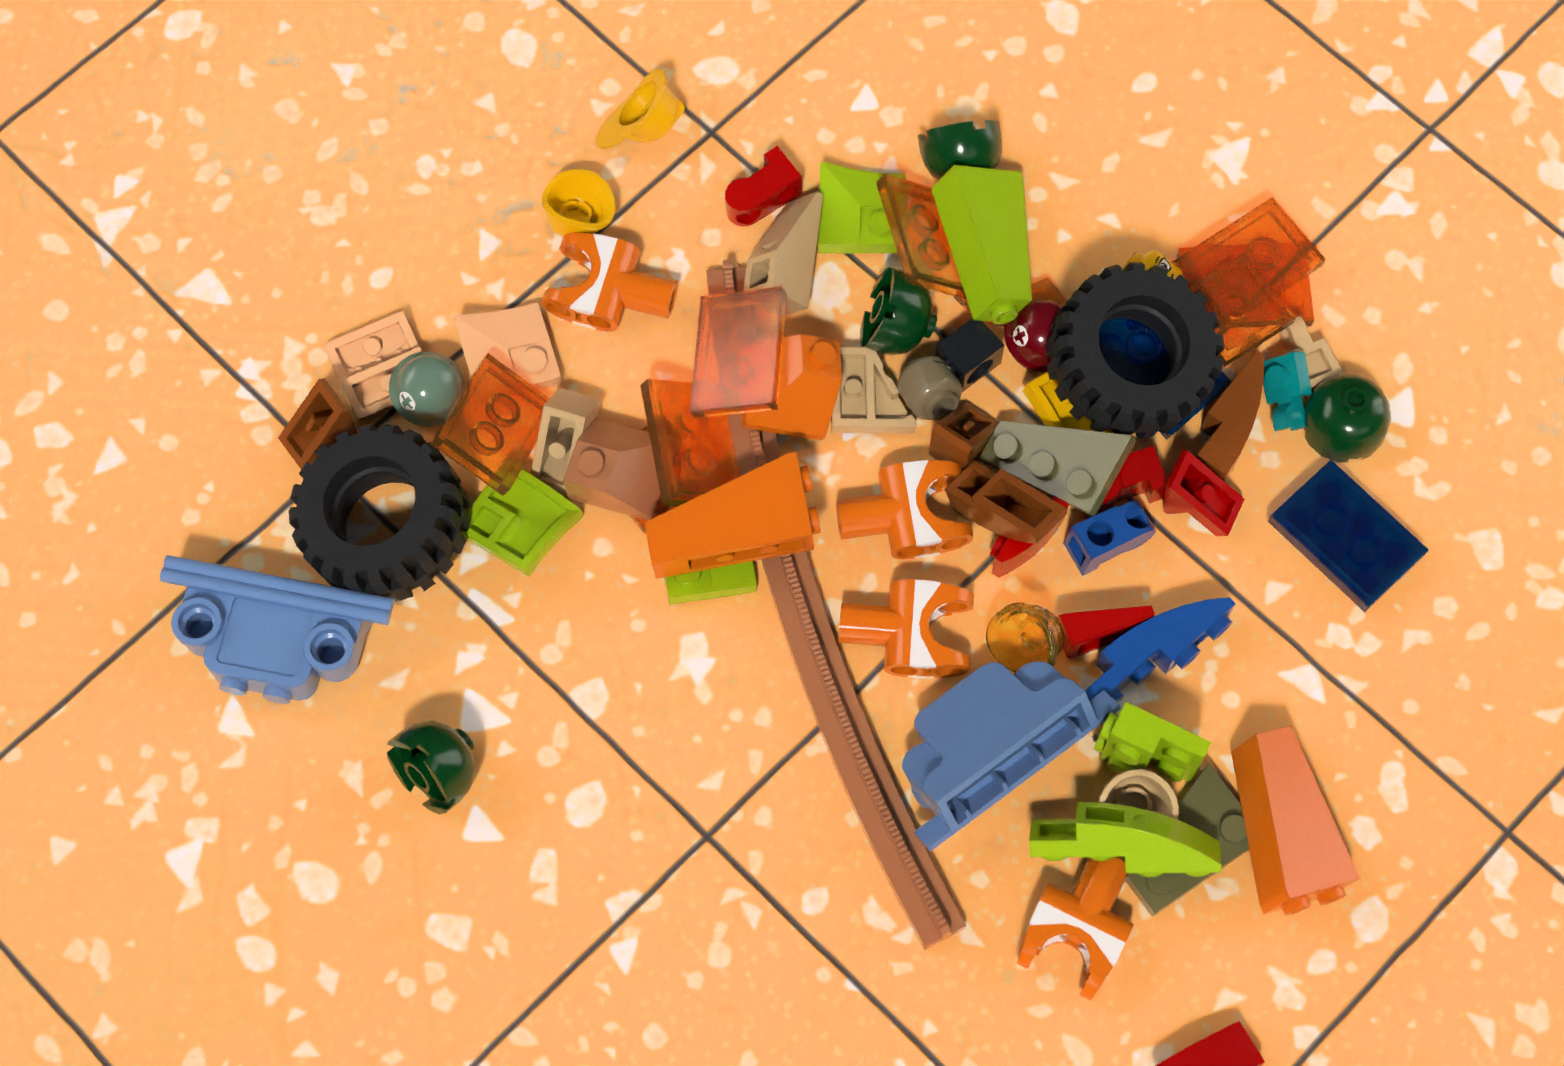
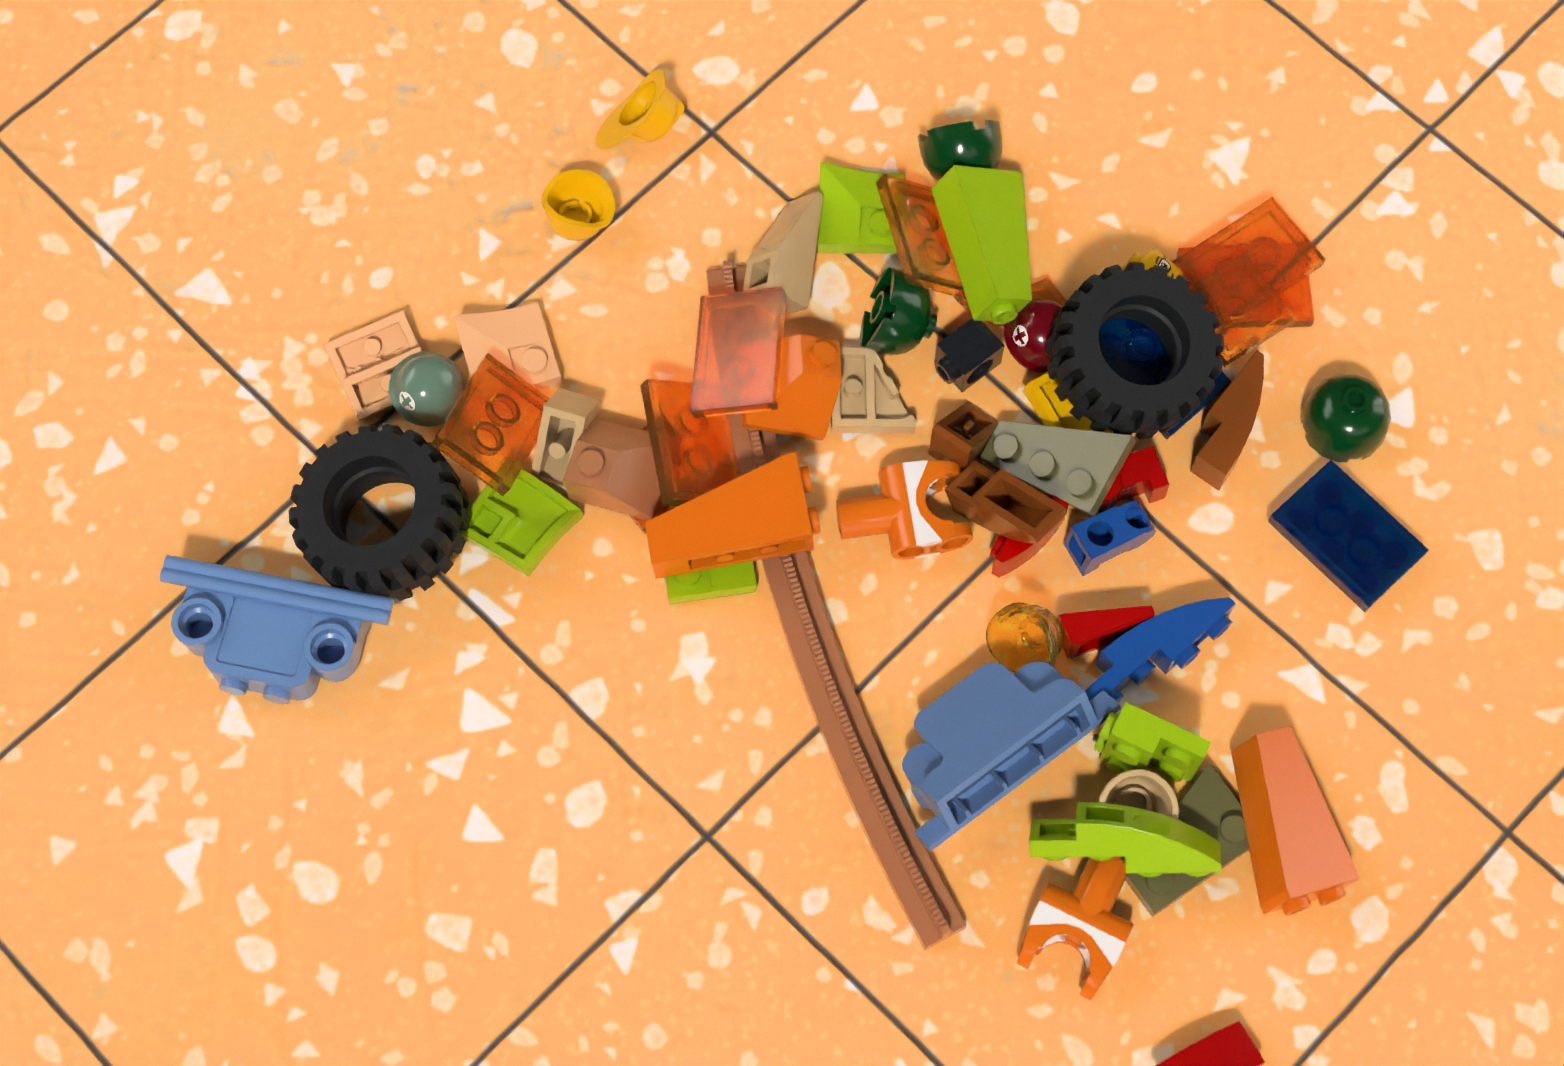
dark orange slope [278,378,358,469] -> none
dark green cylinder [387,720,476,814] -> none
orange connector [541,232,678,332] -> none
red leg [725,146,802,227] -> none
orange connector [838,579,974,679] -> none
dark tan head [898,356,962,420] -> none
red slope [1163,450,1245,537] -> none
teal plate [1263,352,1312,431] -> none
tan plate [1279,316,1344,391] -> none

